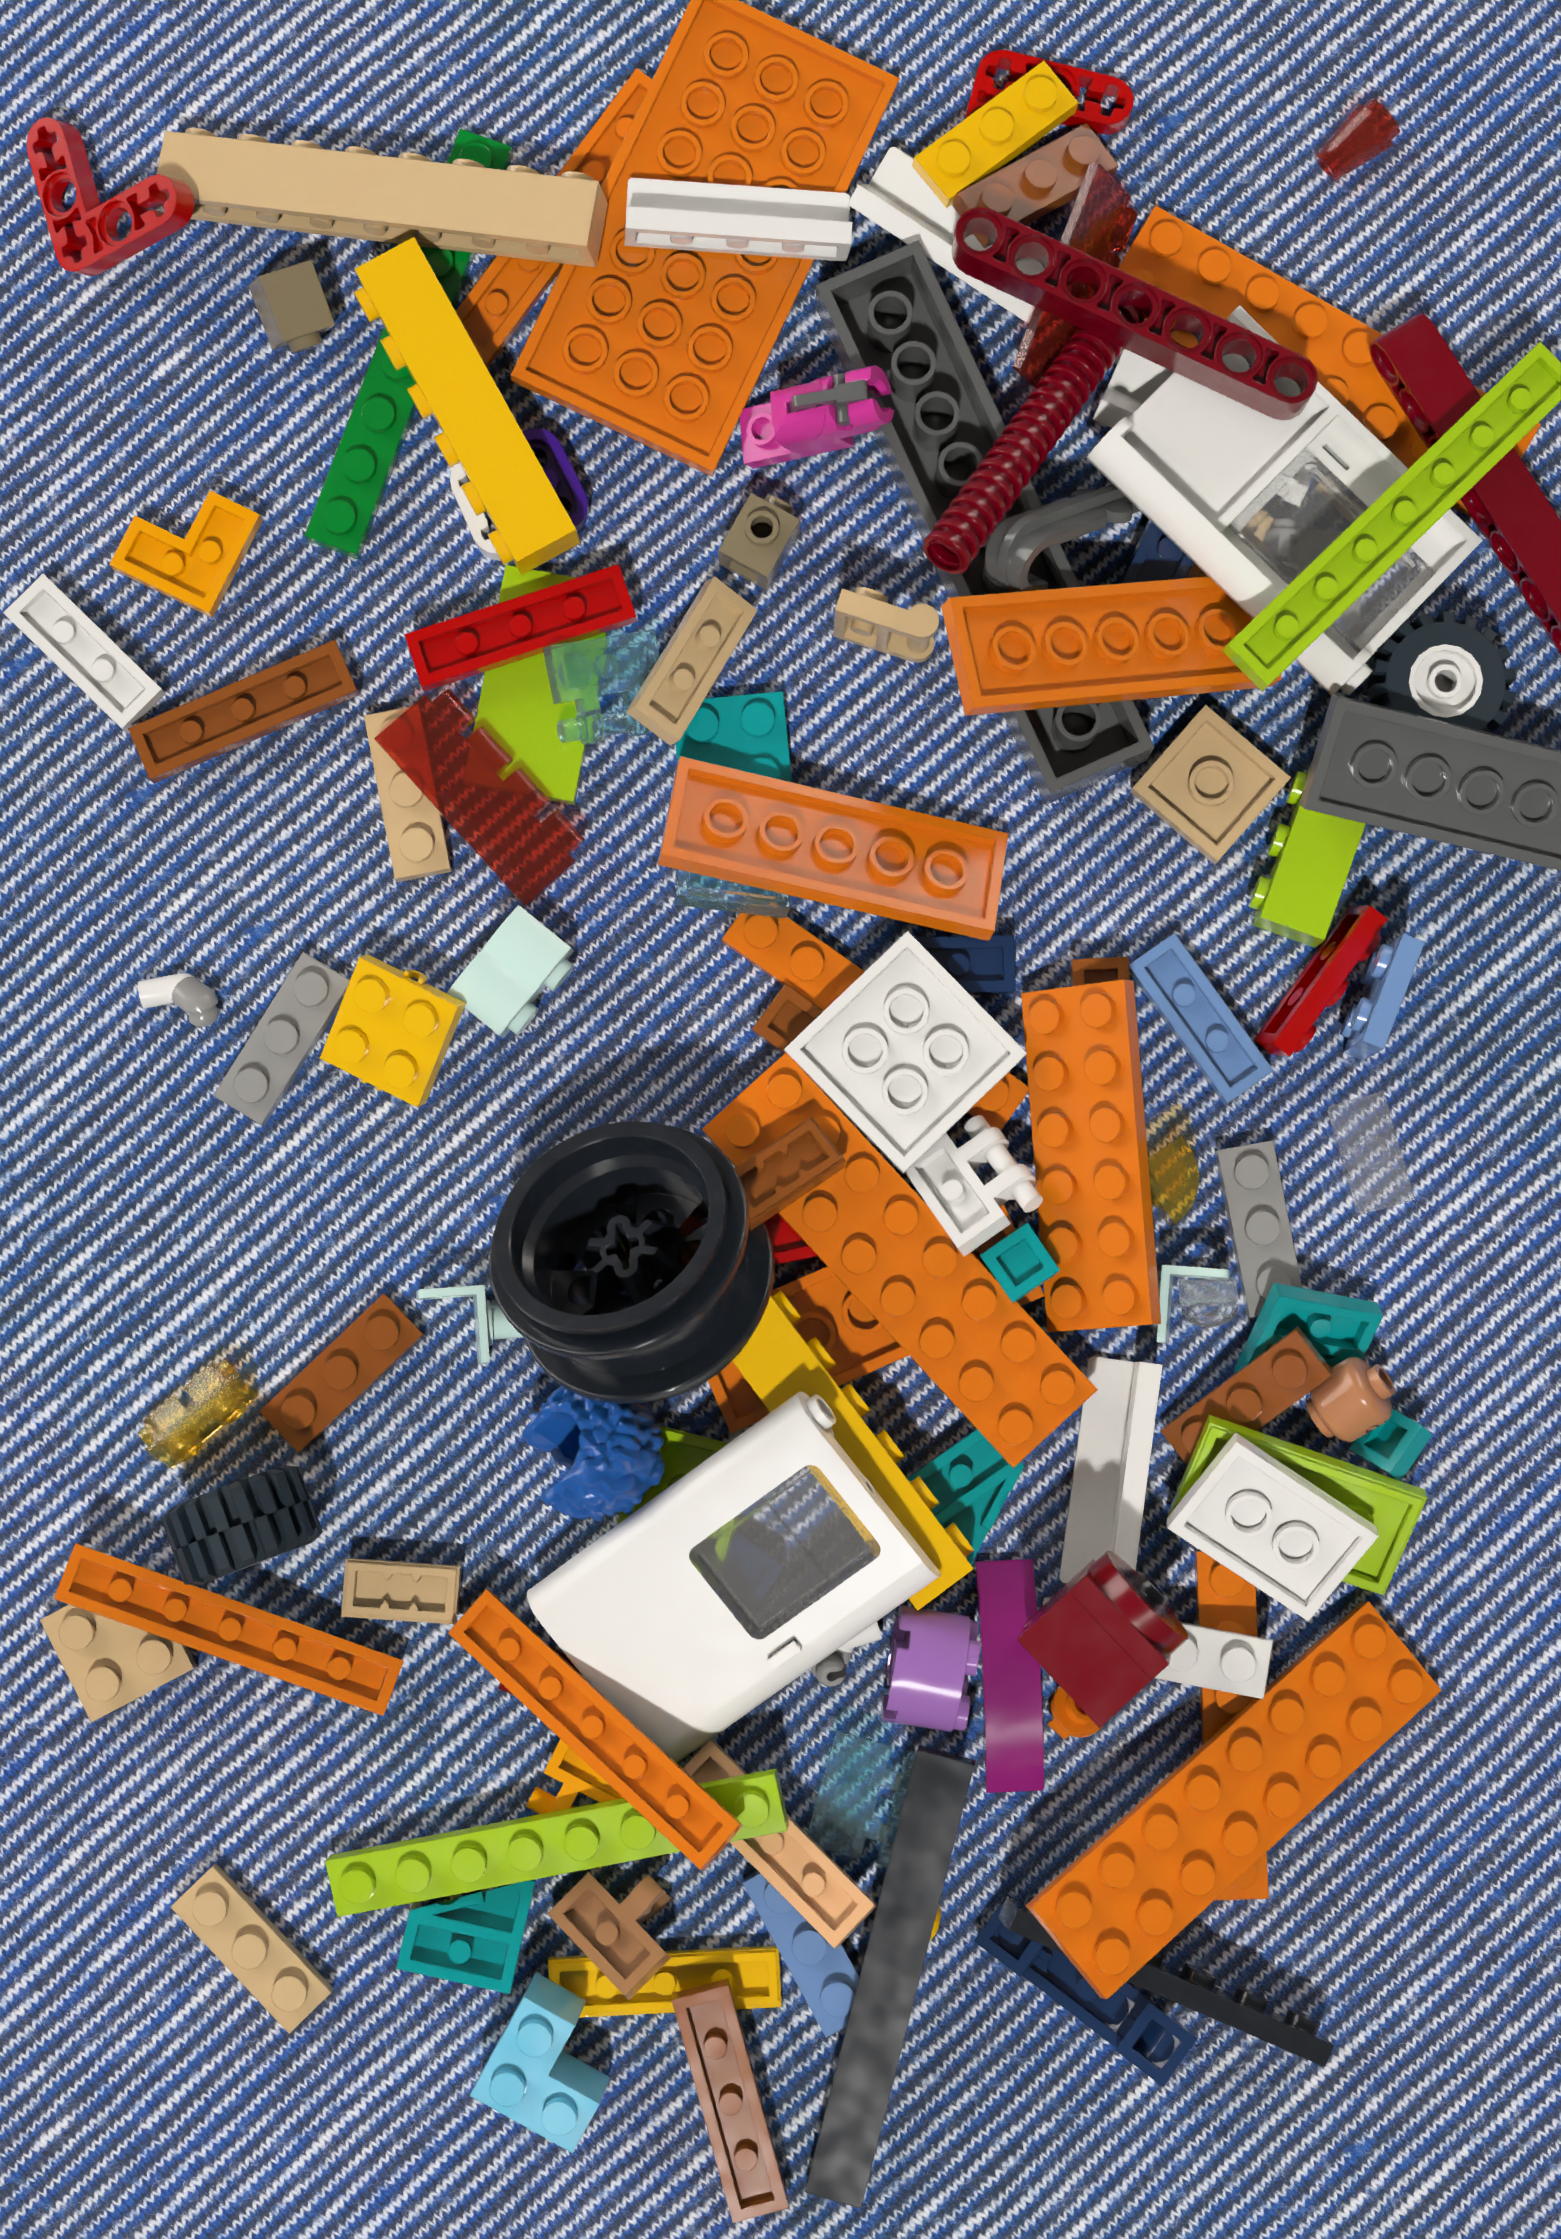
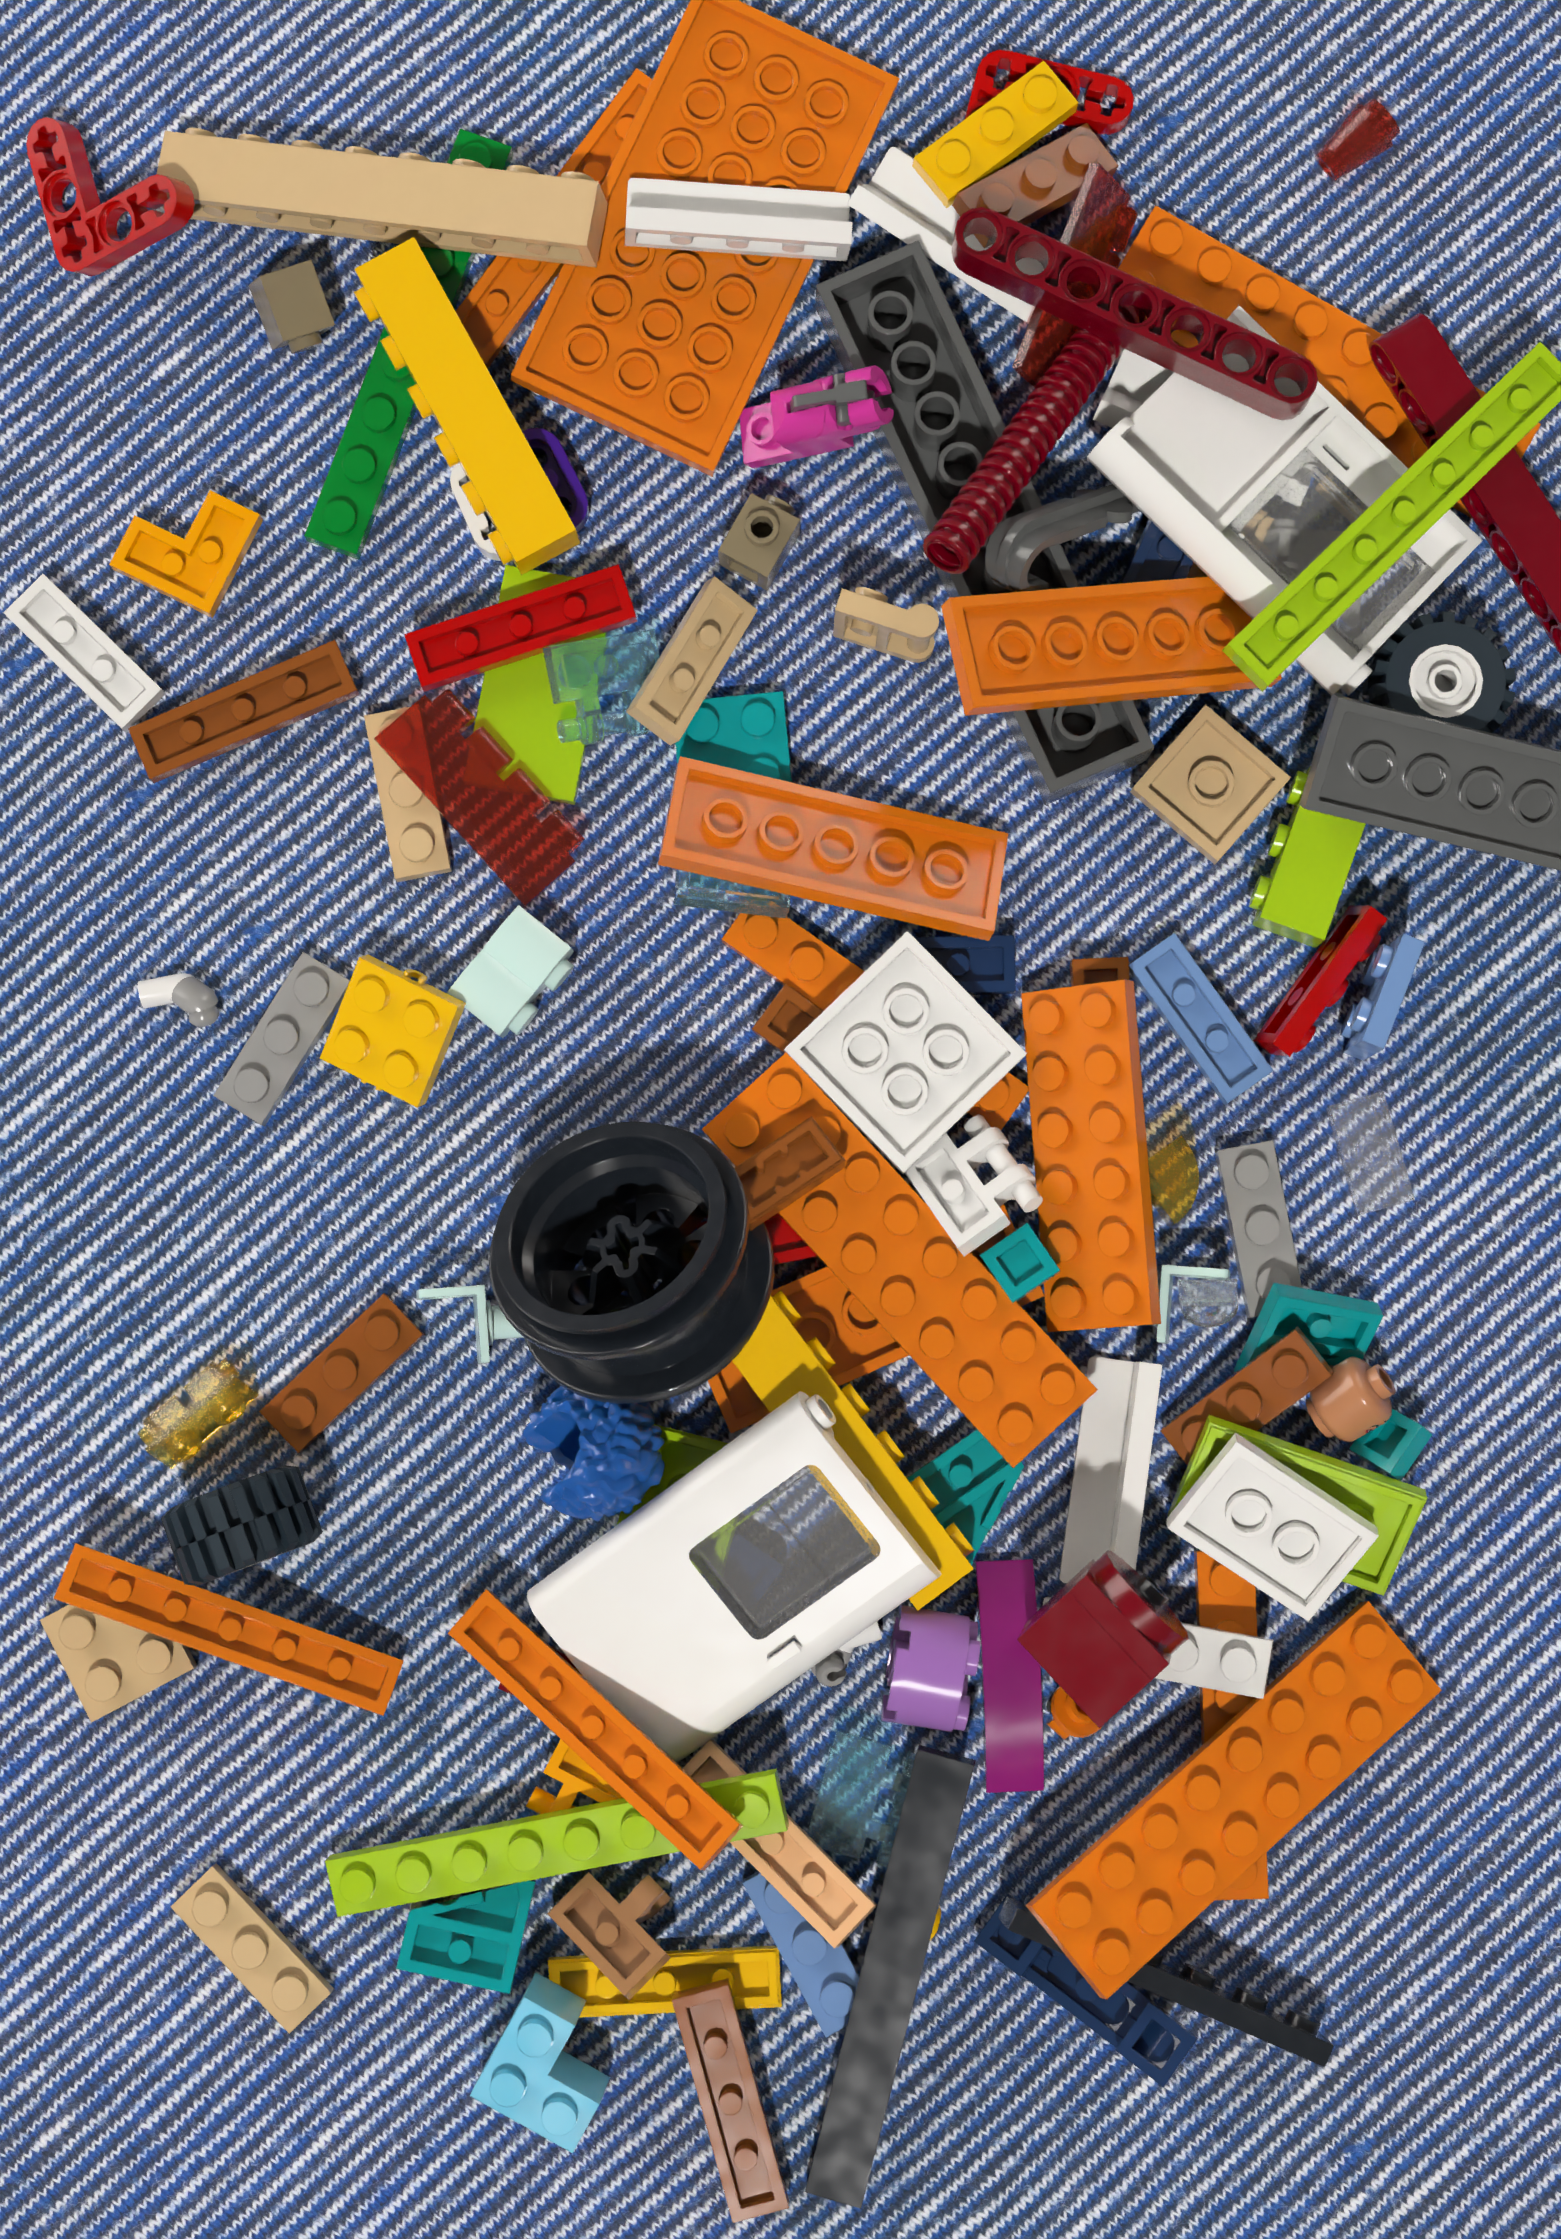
tan plate [341,1558,462,1625] -> none

